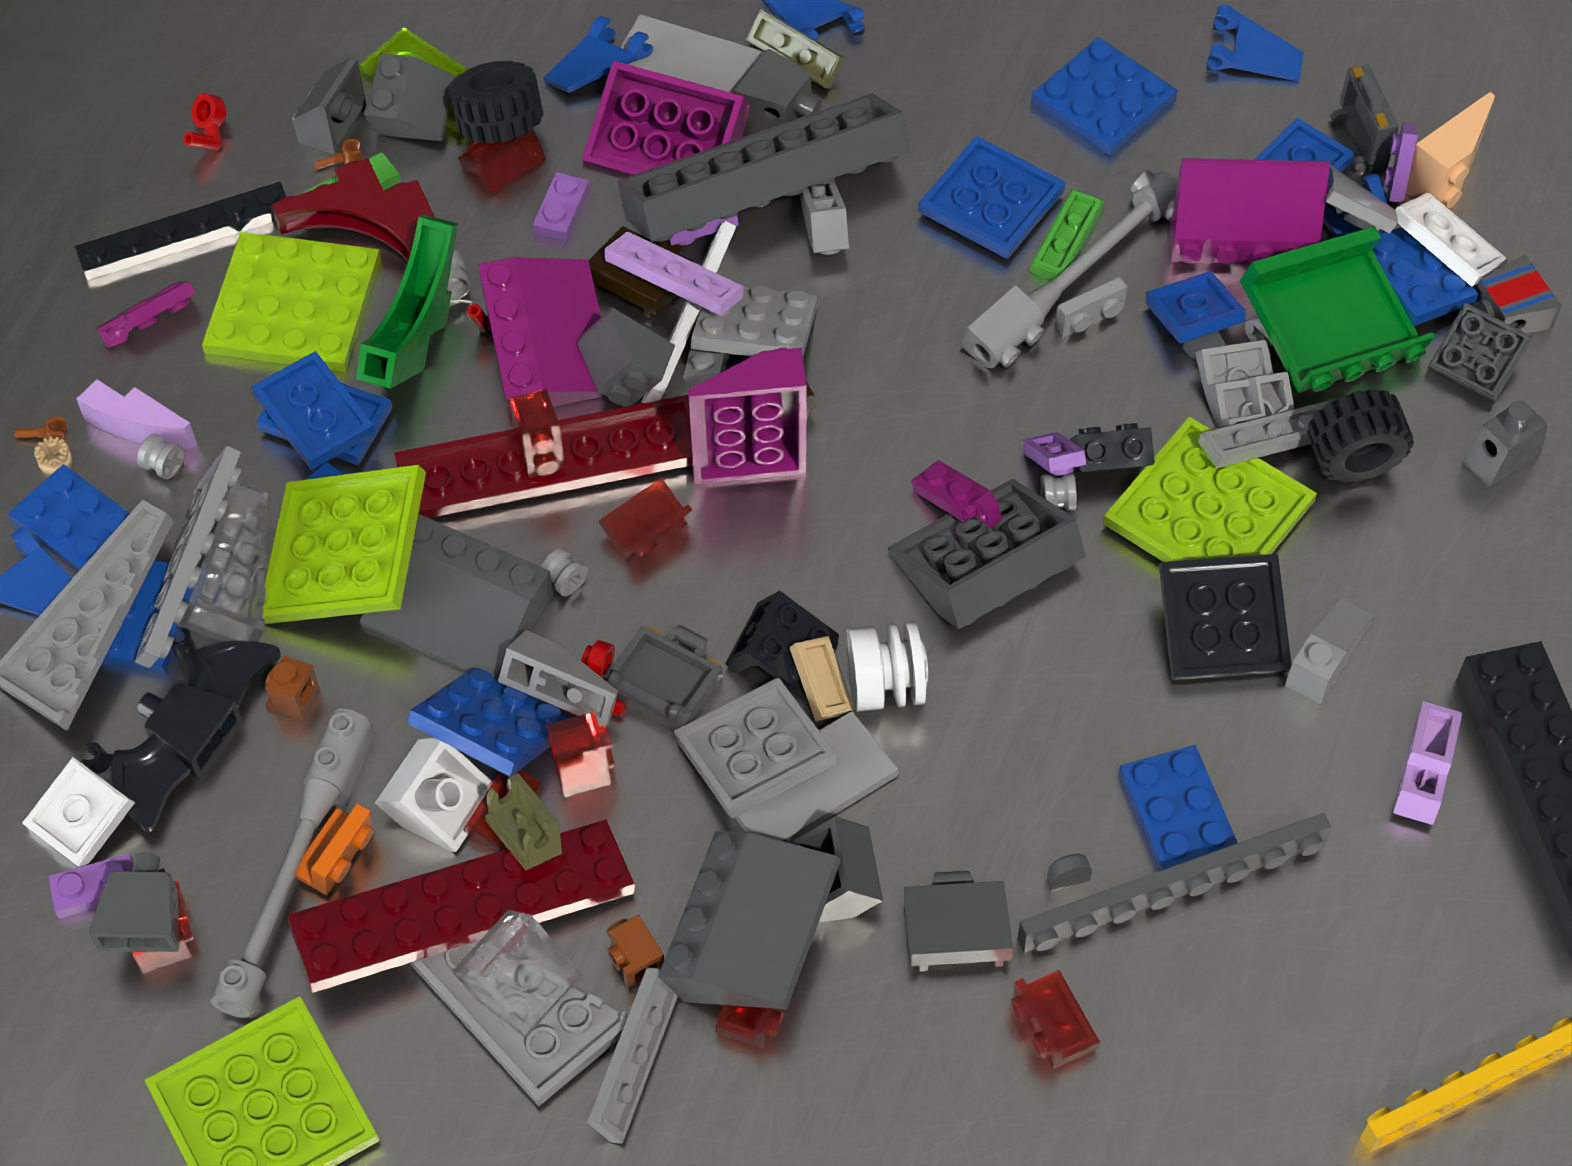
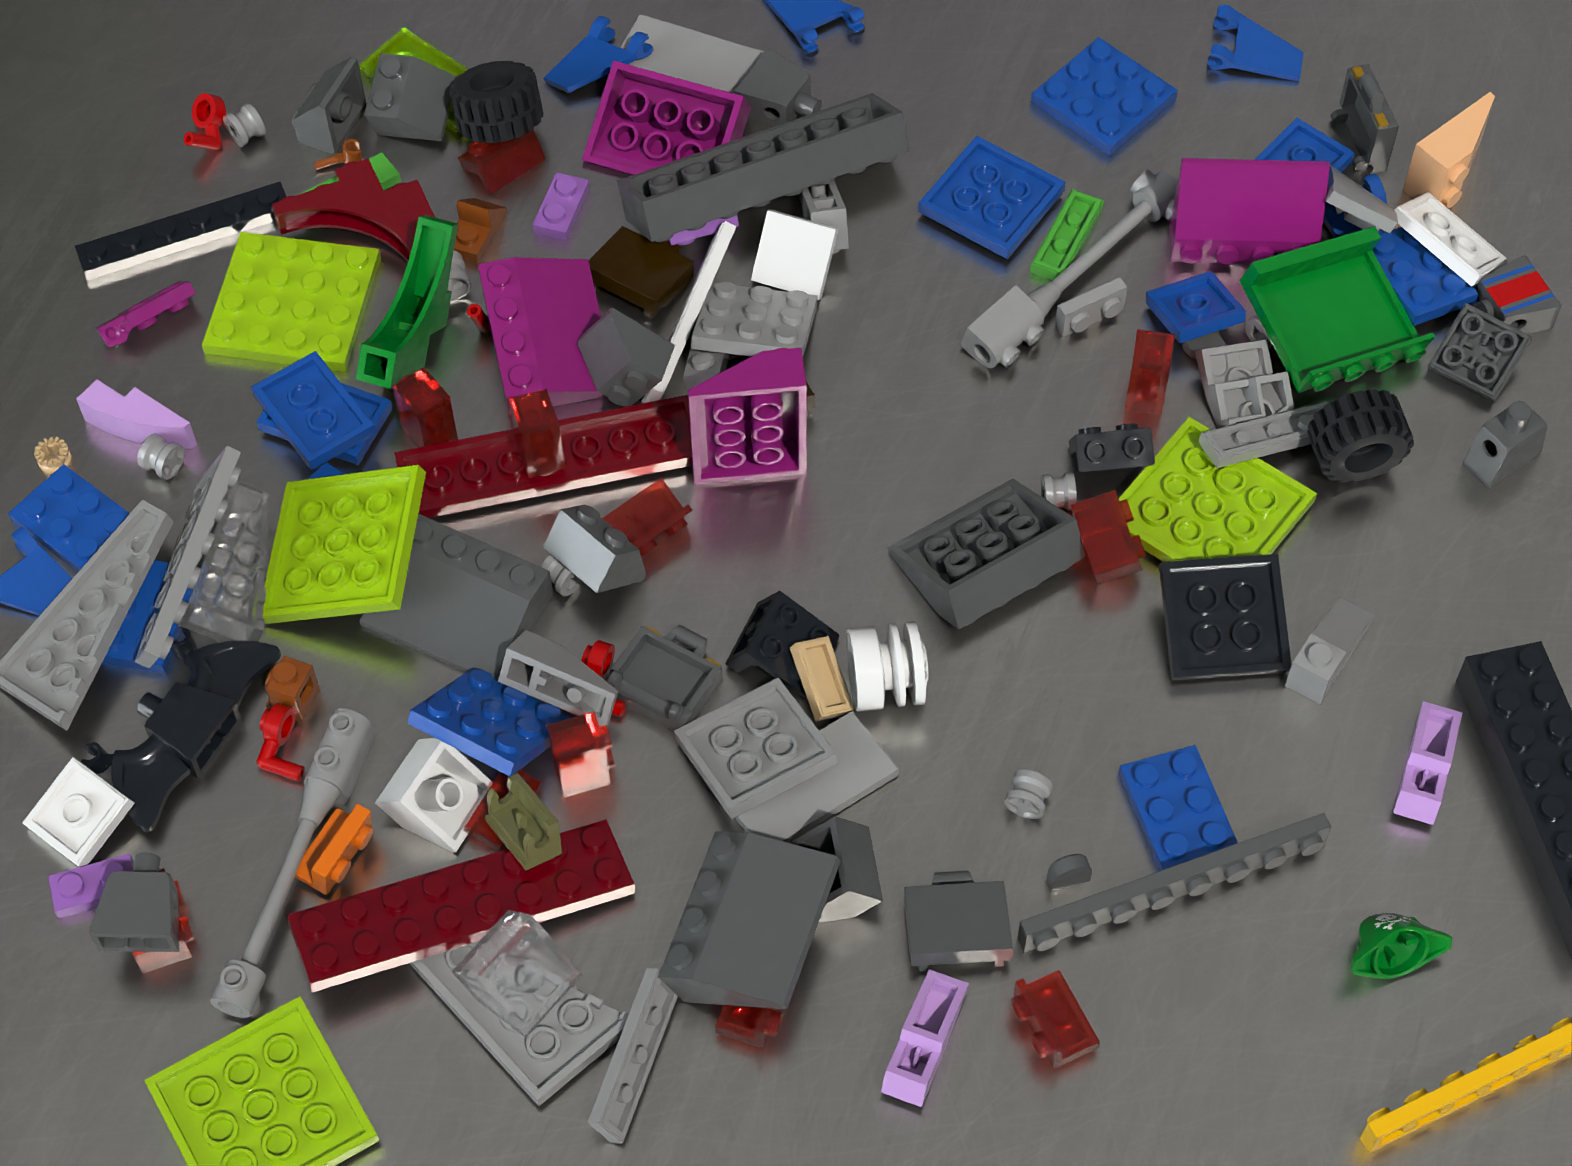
dark orange hand [14,416,67,441] -> none
lavender plate [605,231,744,316] -> none
dark orange brick [607,914,664,991] -> none
tile [746,9,845,89] -> none
magenta hinge [911,460,1003,527] -> none
medium lavender plate [1022,432,1086,475] -> none
medium lavender plate [1383,122,1418,203] -> none
none -> light grey wheel [223,103,266,147]
none -> red plate [257,703,305,782]
none -> clear red brick [393,367,458,448]
none -> dark orange slope [454,198,507,264]
none -> slope [543,504,646,593]
none -> white tile [751,209,839,300]
none -> lavender slope [881,969,969,1107]
none -> light grey wheel [1004,769,1053,819]
none -> clear red brick [1071,490,1146,585]
none -> clear red brick [1125,329,1175,414]
none -> green hat [1351,913,1453,979]

